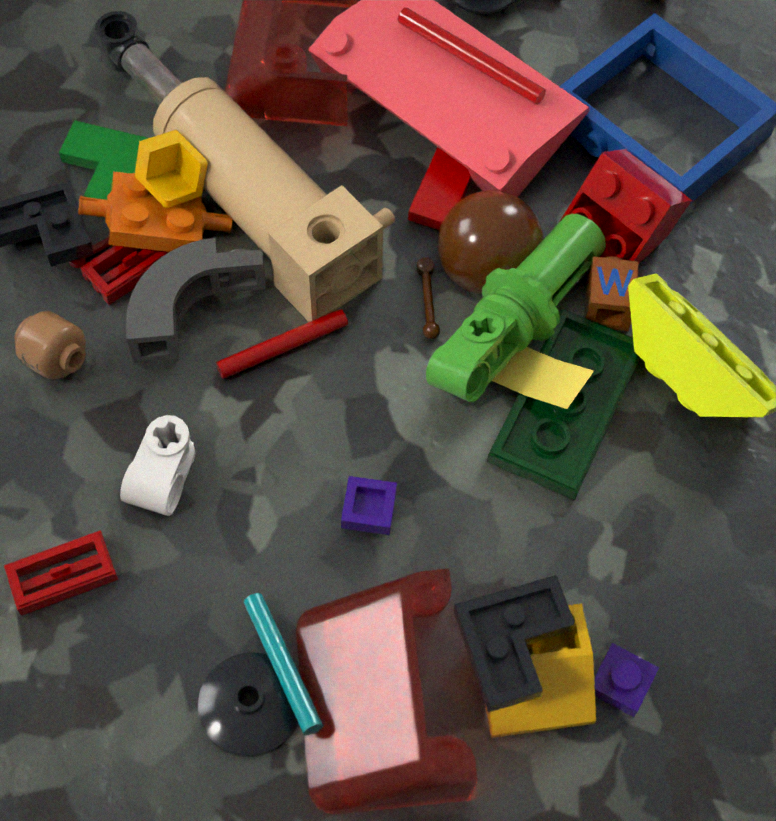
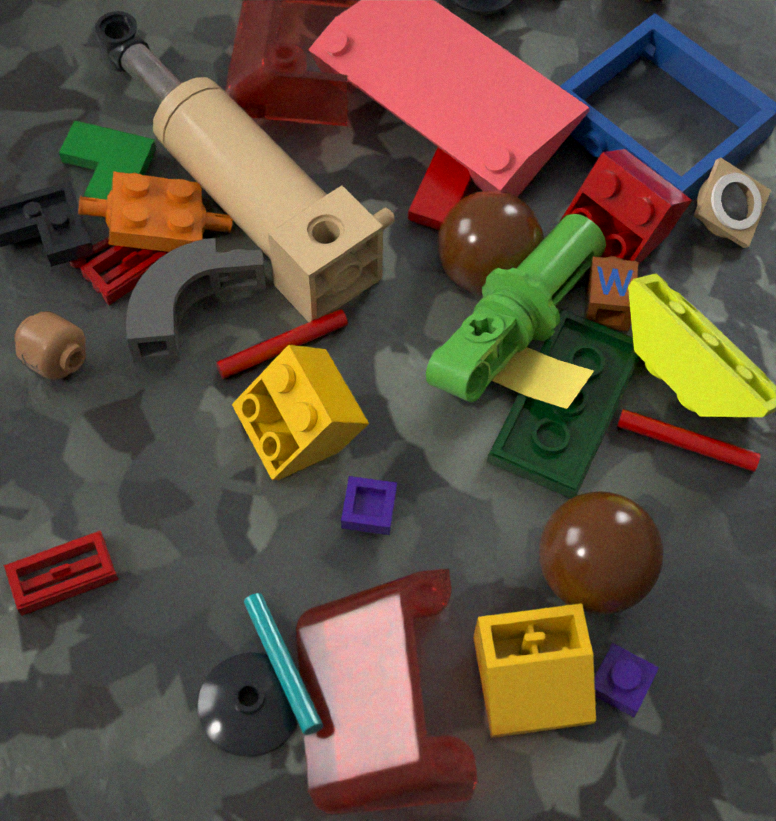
white piece [120,415,196,516] -> none
yellow panel [135,130,208,208] -> none
red bar [397,7,546,105] -> none
reddish brown hinge [416,257,440,339] -> none
black plate [453,575,575,713] -> none
none -> yellow slope [232,345,369,480]
none -> reddish brown piece [539,491,663,615]
none -> red bar [617,409,761,472]
none -> tan piece [693,158,771,248]

